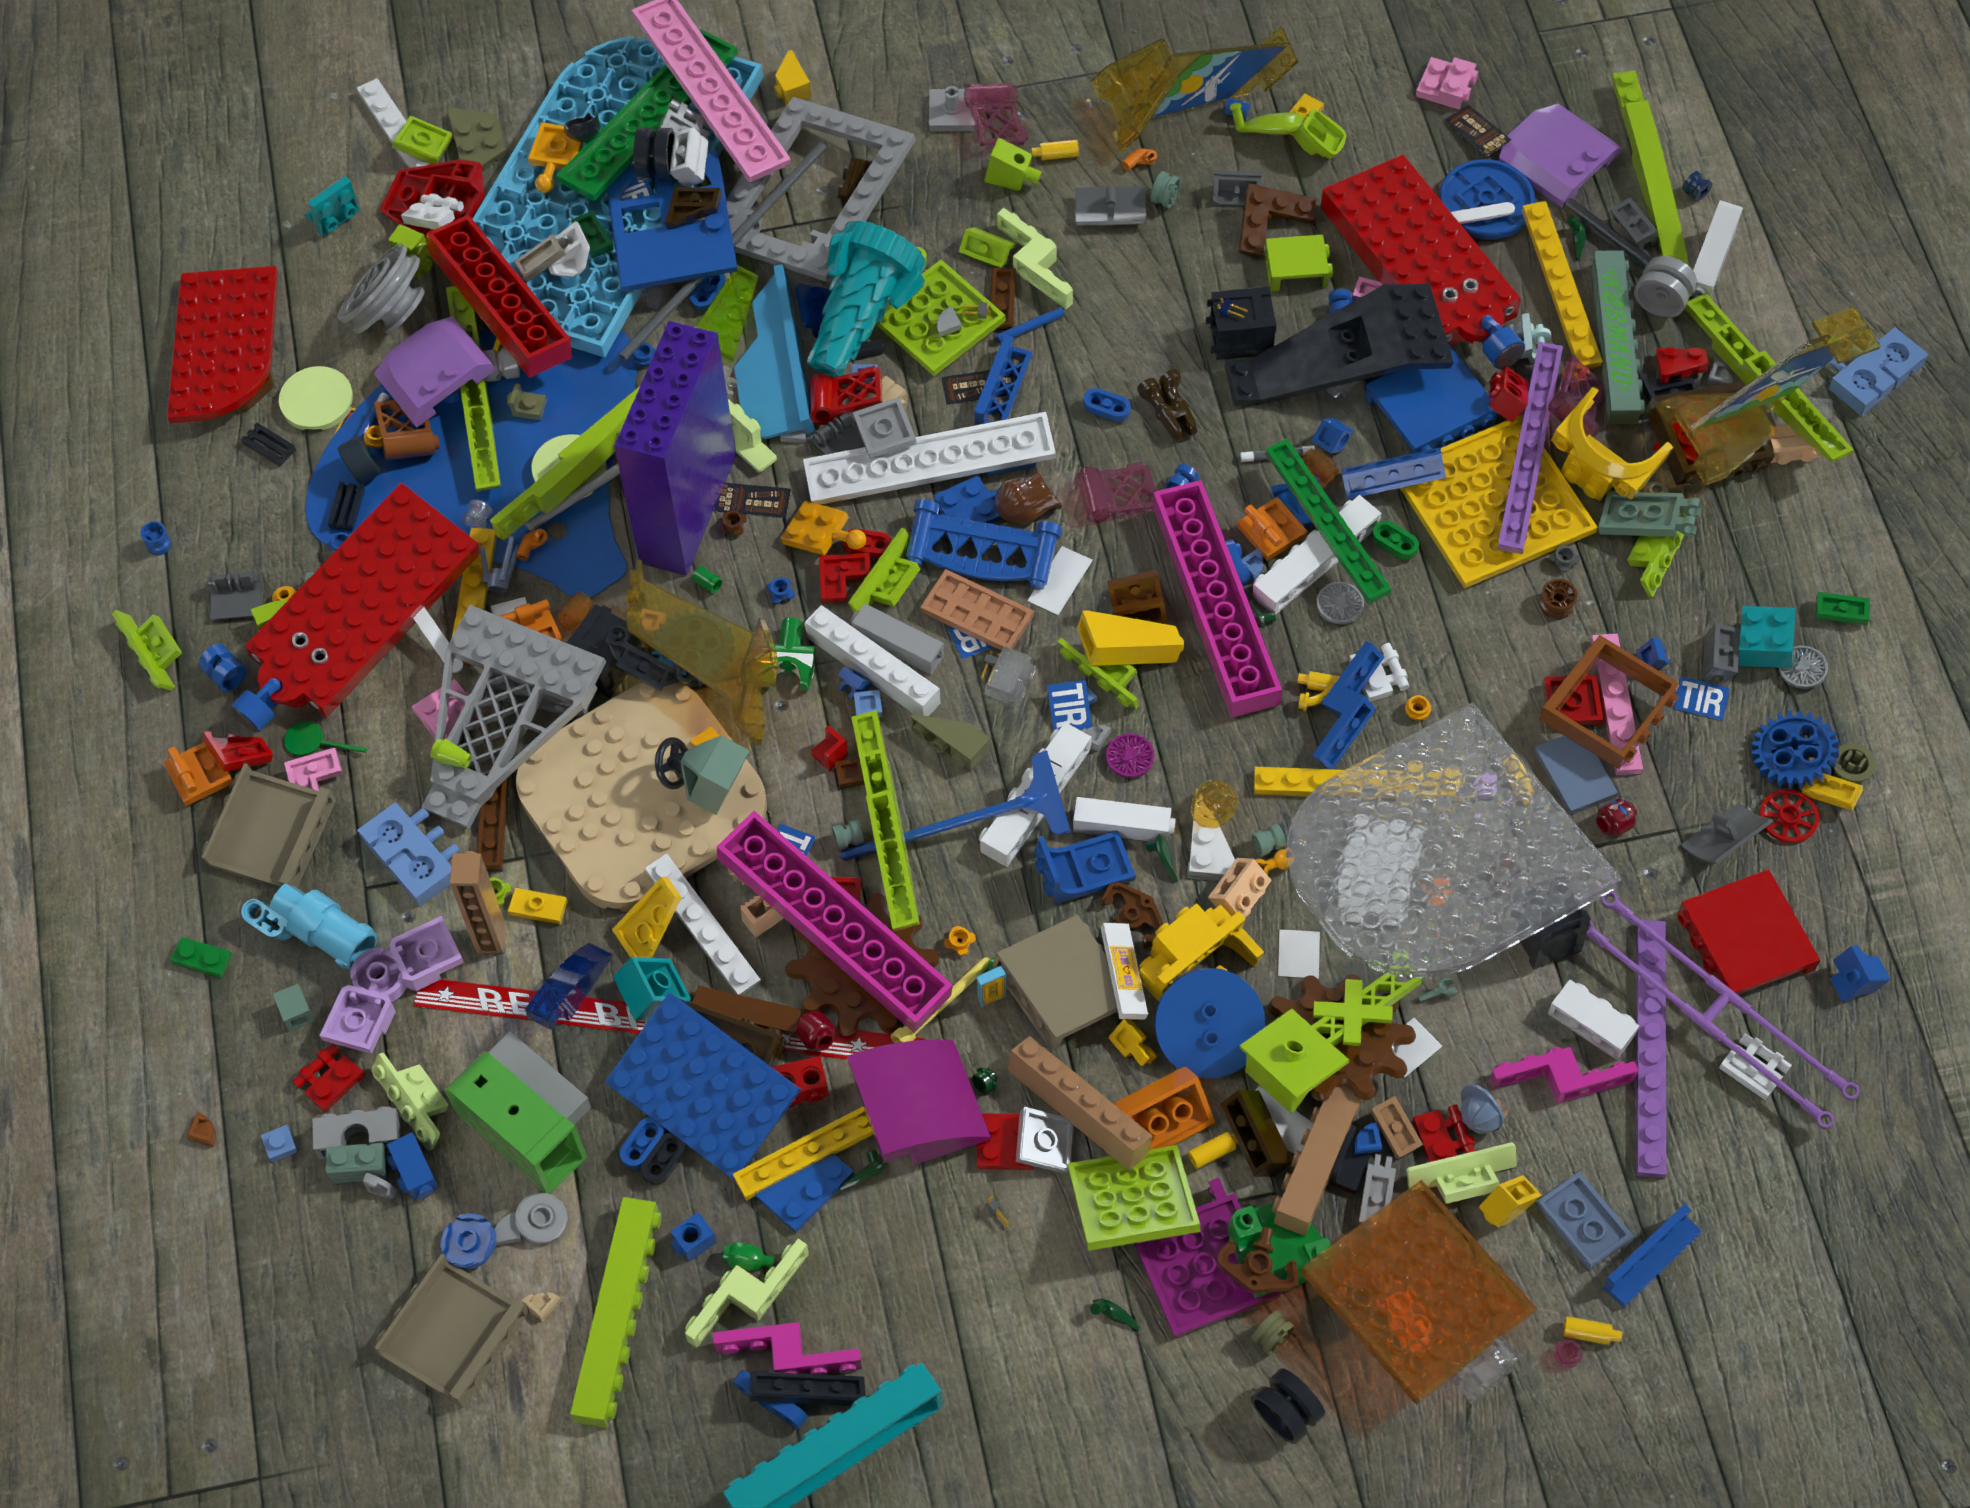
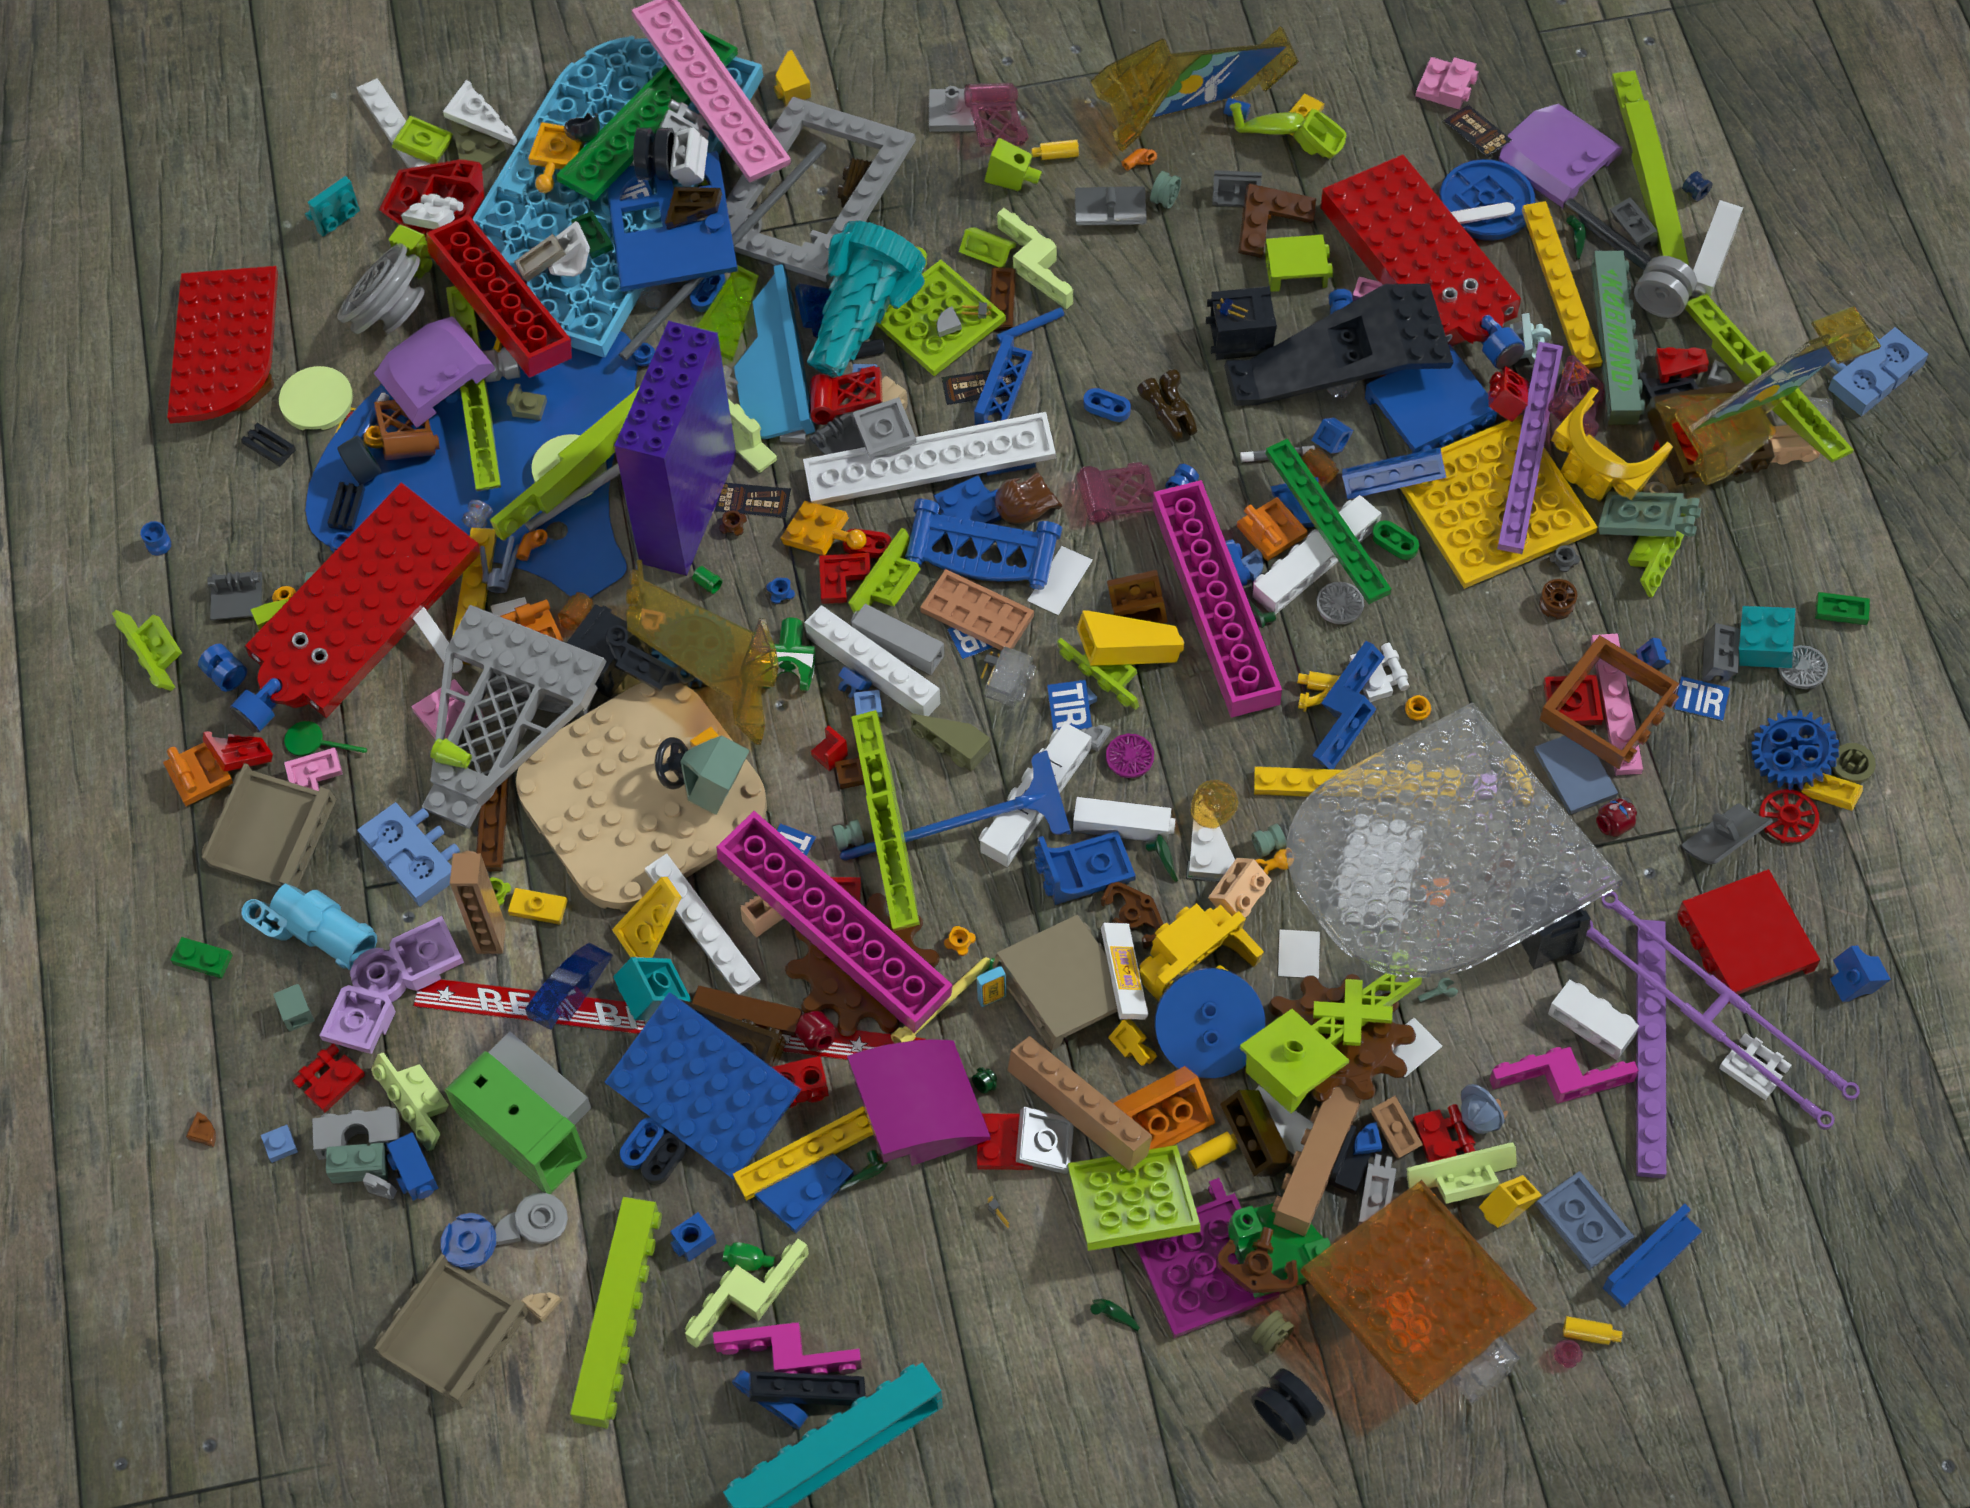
none -> white wing [443,80,517,145]

